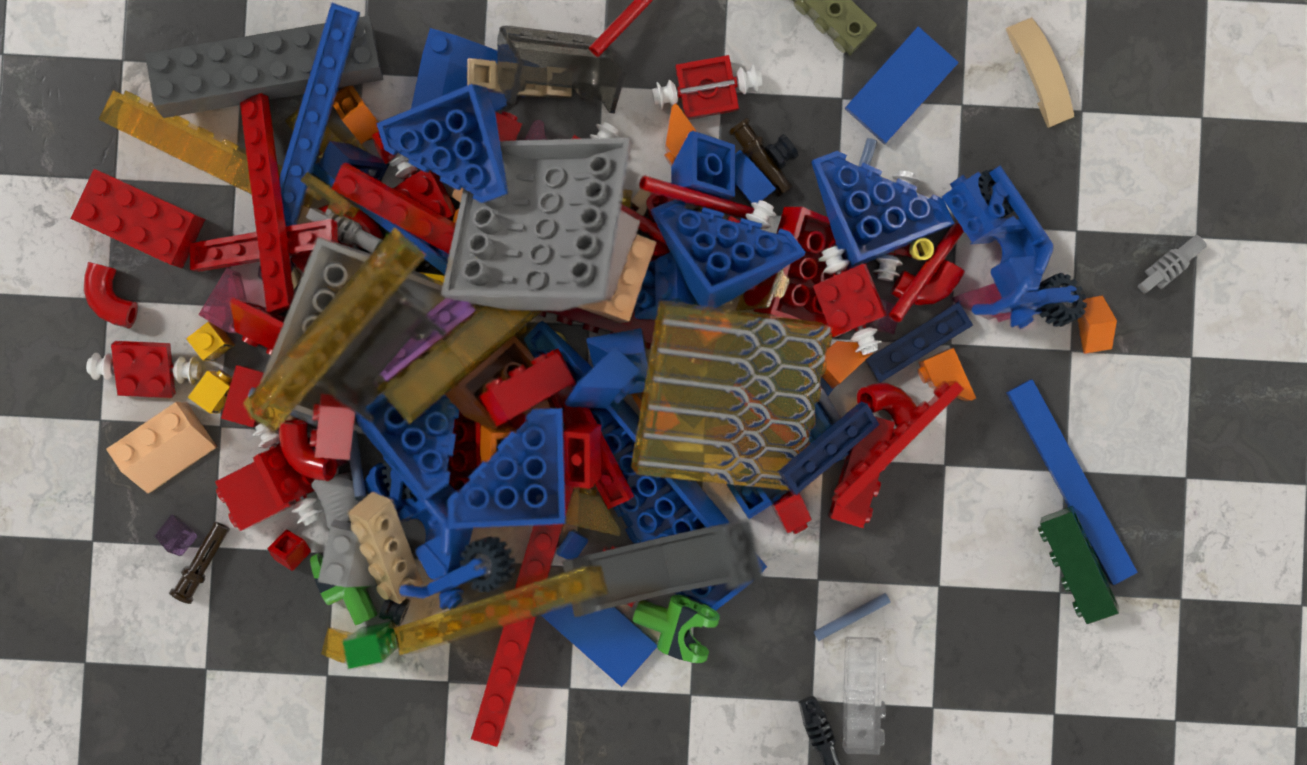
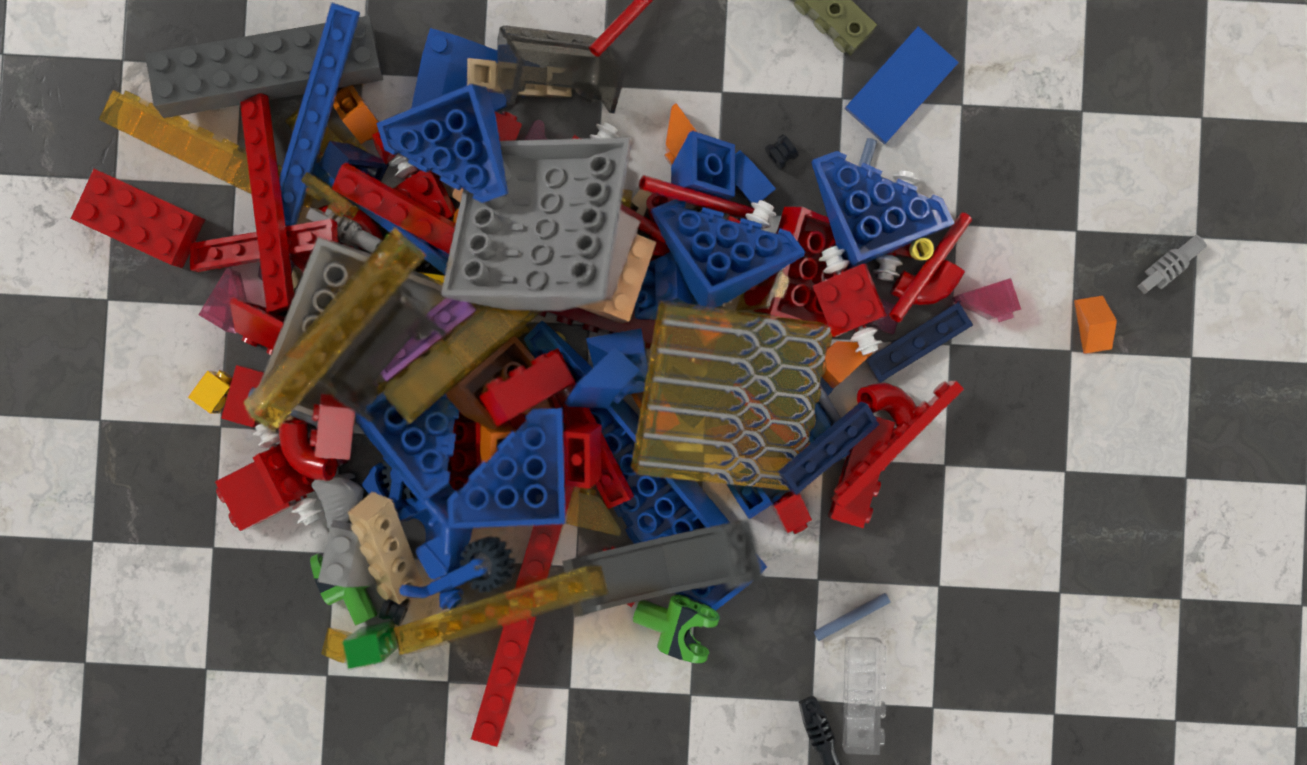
red cylinder [83,262,138,329] -> none
red plate [86,341,202,398] -> none
light nougat slope [106,402,217,493] -> none
clear purple slope [155,515,197,556] -> none
dark brown pin [169,521,230,604] -> none
yellow brick [186,322,235,362] -> none
red slope [267,529,311,571] -> none
sand blue bar [350,430,366,500] -> none
blue tile [540,583,657,687] -> none
blue slope [556,528,589,560] -> none
red plate [652,55,762,120] -> none
dark brown pin [728,118,793,197] -> none
orange slope [918,348,976,401] -> none
blue piece [942,165,1087,329] -> none
tan slope [1006,17,1074,128] -> none
blue tile [1006,379,1138,585] -> none
dark green brick [1038,505,1119,625] -> none

